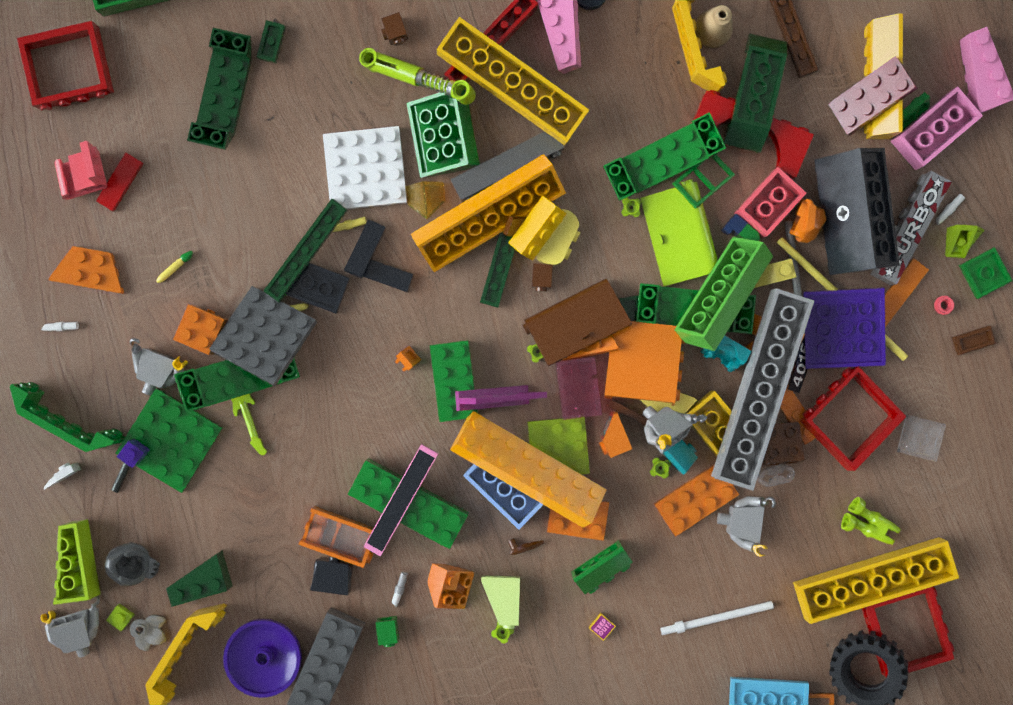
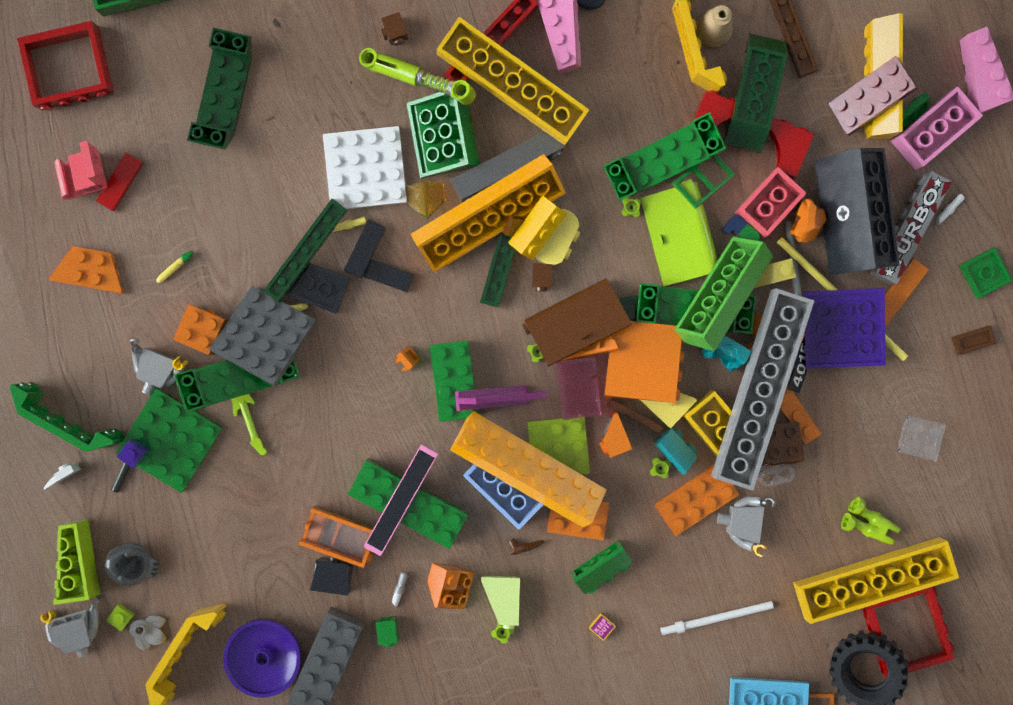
white piece [41,322,79,332] -> none
dark green wedge [166,550,233,607] -> none
dark green plate [256,20,286,64] -> none
light grey torso [643,406,707,453] -> none
red window [800,366,907,471] -> none
coral plate [934,296,954,315] -> none
lime slope [945,224,985,258] -> none

